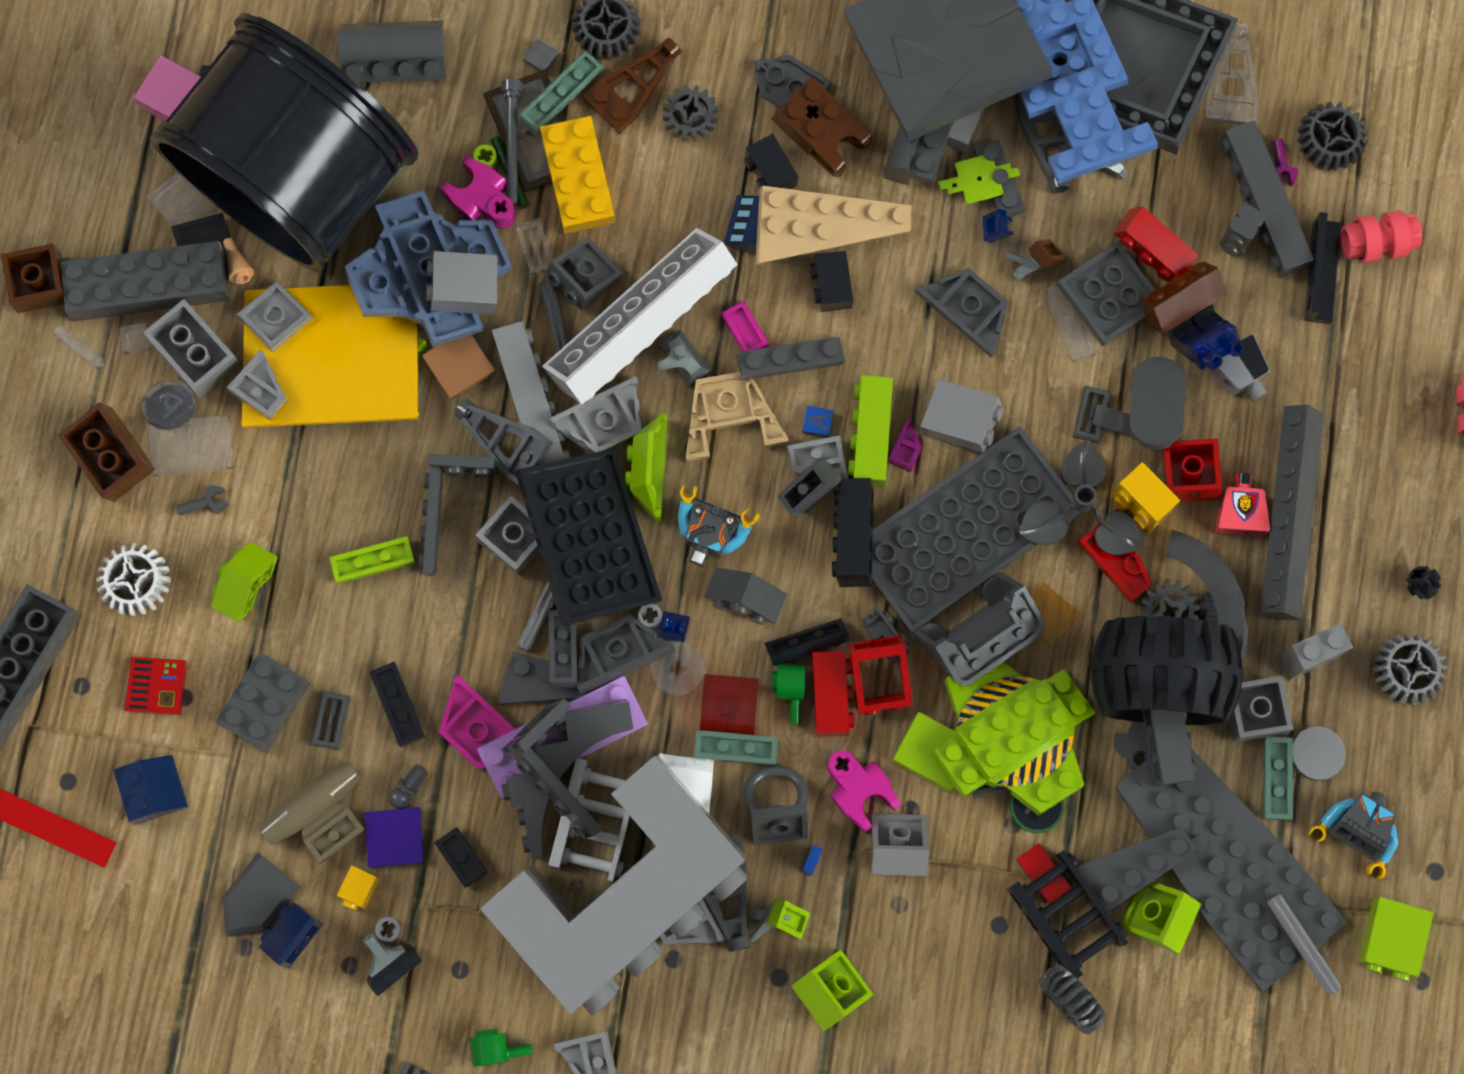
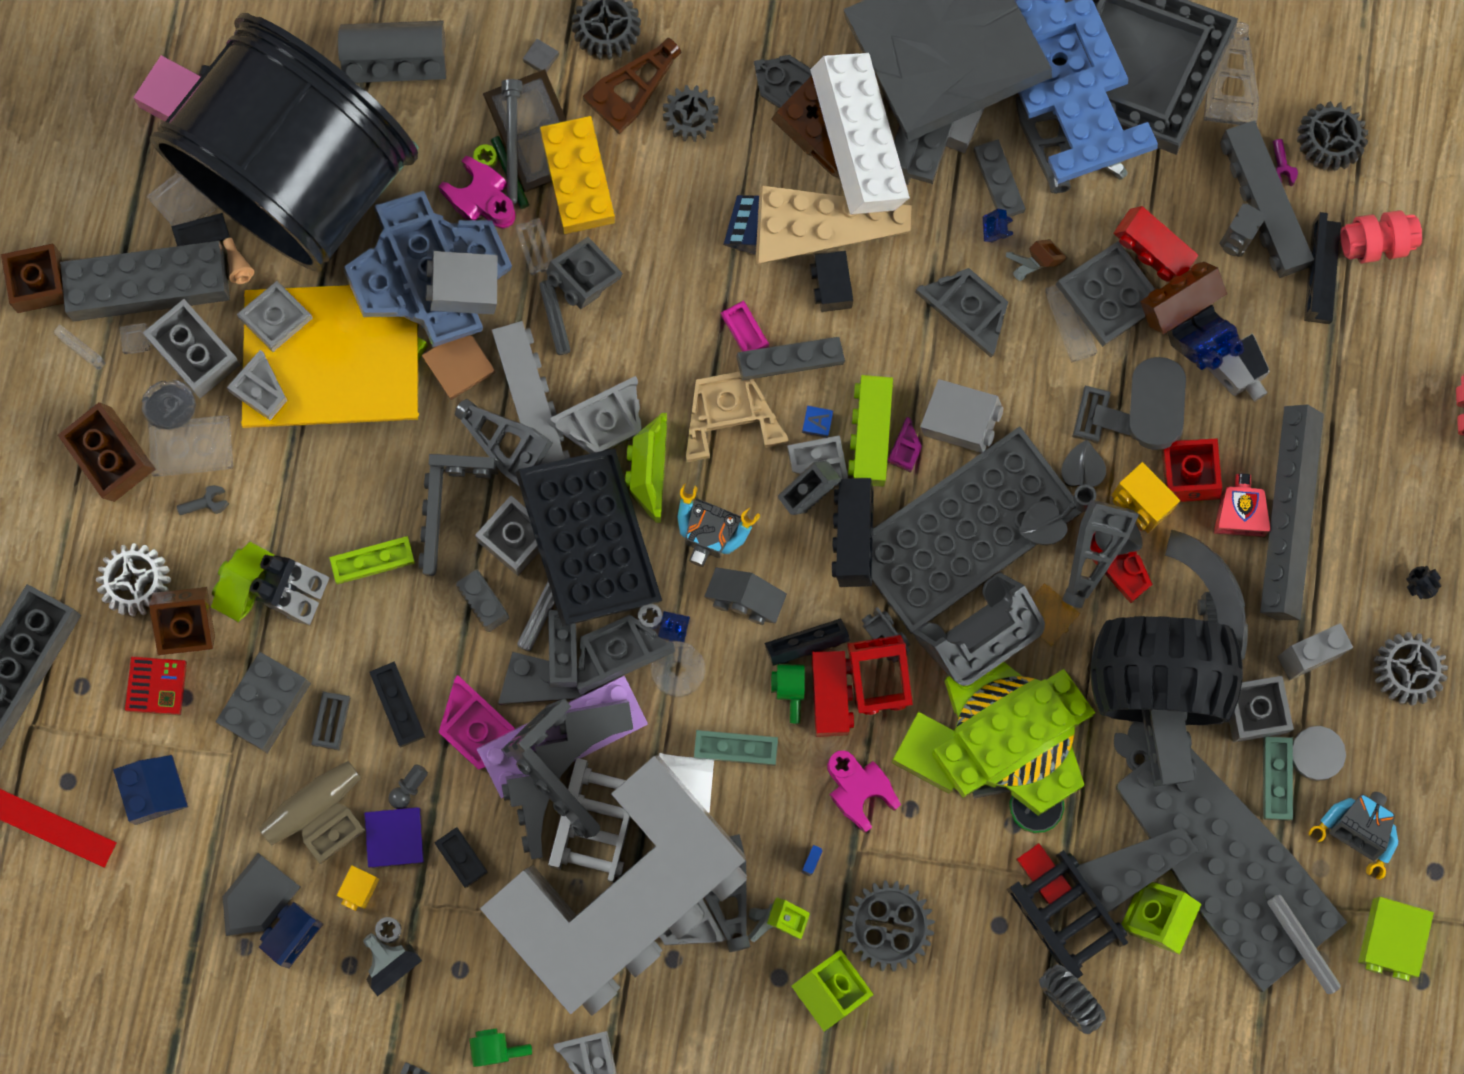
sand green tile [517,50,604,136] -> none
white brick [542,228,738,404] -> none
piece [657,330,711,388] -> none
clear red slope [700,674,759,735] -> none
dark grey tile [743,766,808,845] -> none
black brick [744,134,799,189] -> none
light grey slope [871,814,929,876] -> none
lime piece [938,155,1020,204] -> none
dark grey gear [1140,579,1200,620] -> none
none -> reddish brown brick [149,587,215,656]
none -> hips [249,555,330,625]
none -> dark grey brick [456,569,509,632]
none -> white brick [810,53,910,215]
none -> dark grey gear [844,880,935,972]
none -> dark grey plate [1062,499,1139,608]

